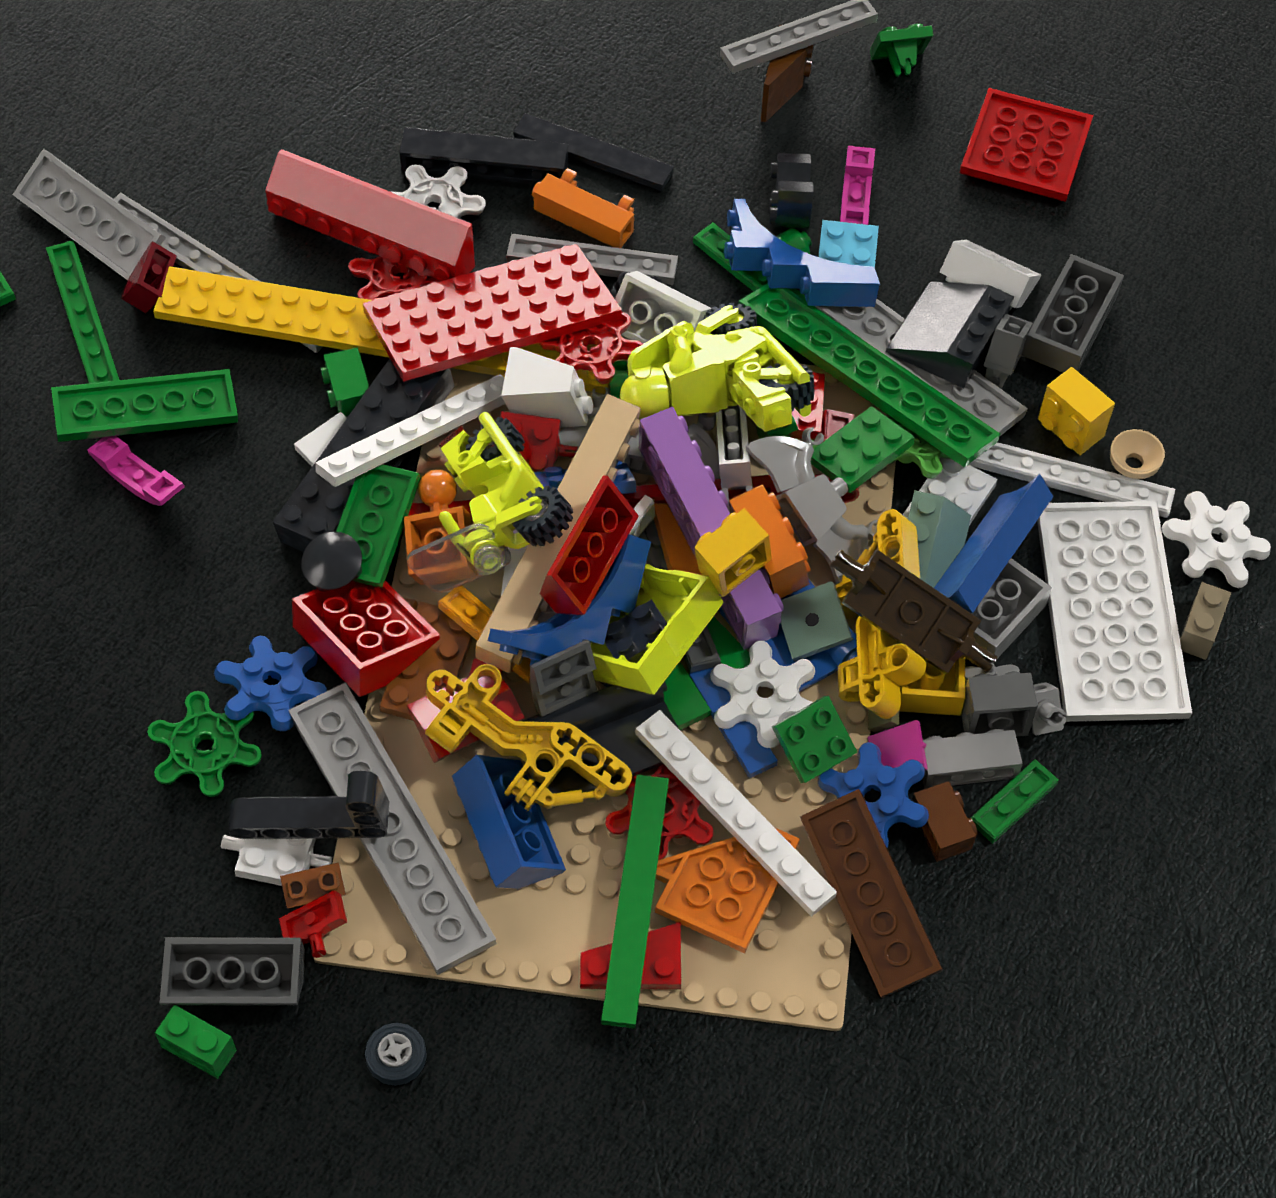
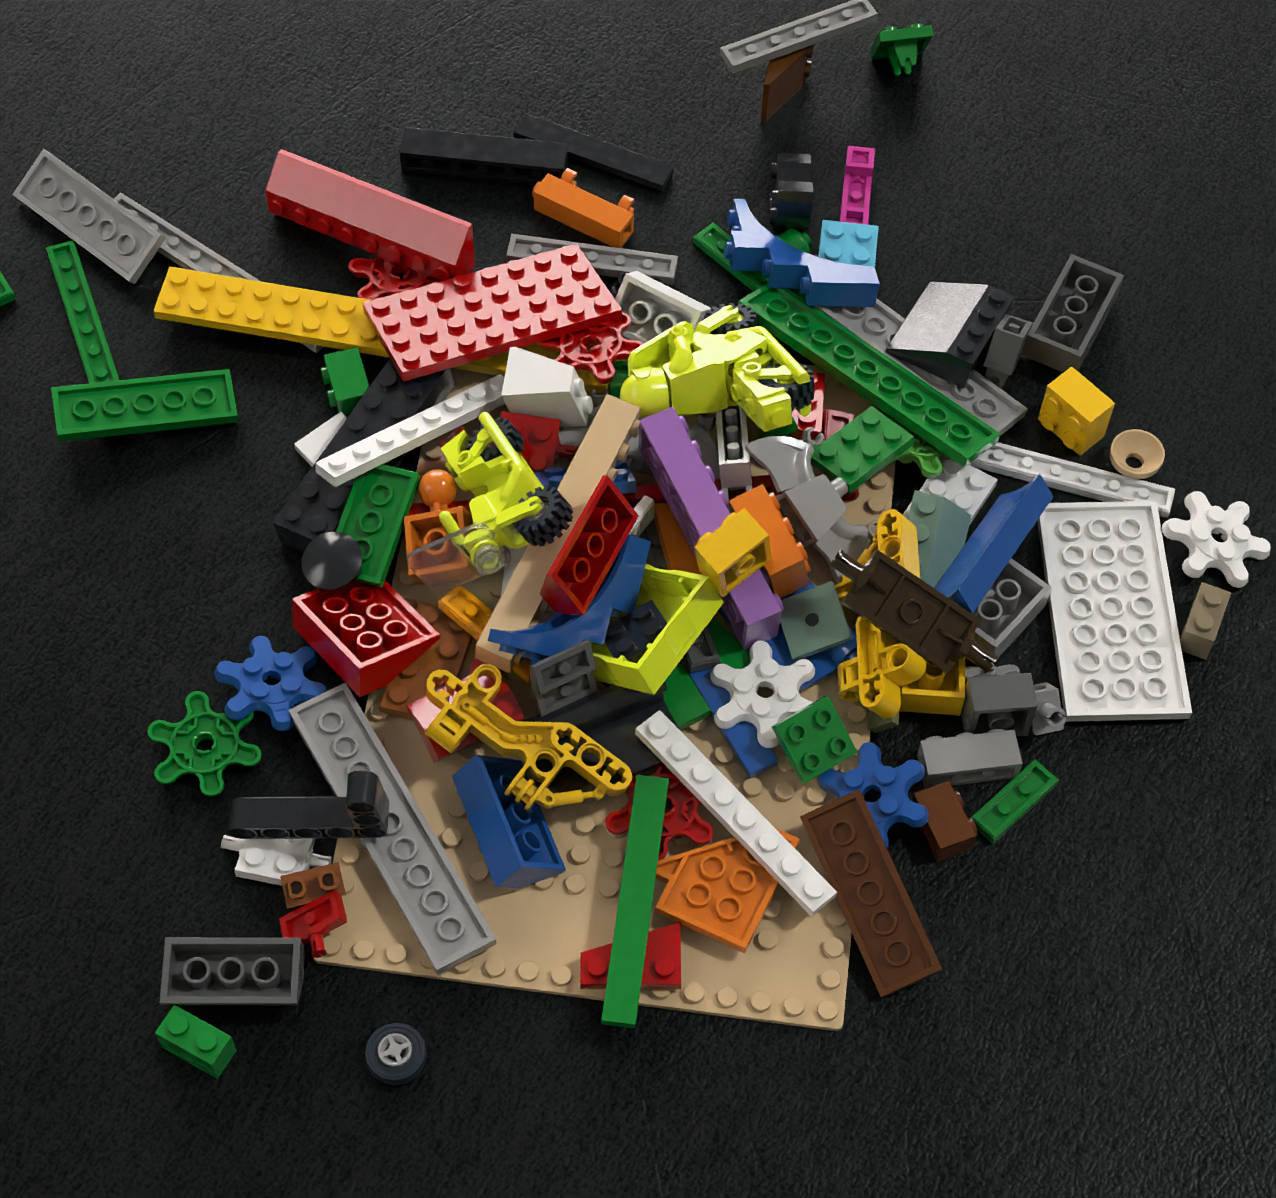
dark pink slope [87,436,184,506] -> none
dark red slope [121,241,177,313] -> none
white plate [392,165,486,219] -> none
dark pink piece [868,720,928,771] -> none
white slope [940,240,1041,310] -> none
red plate [960,88,1093,202] -> none

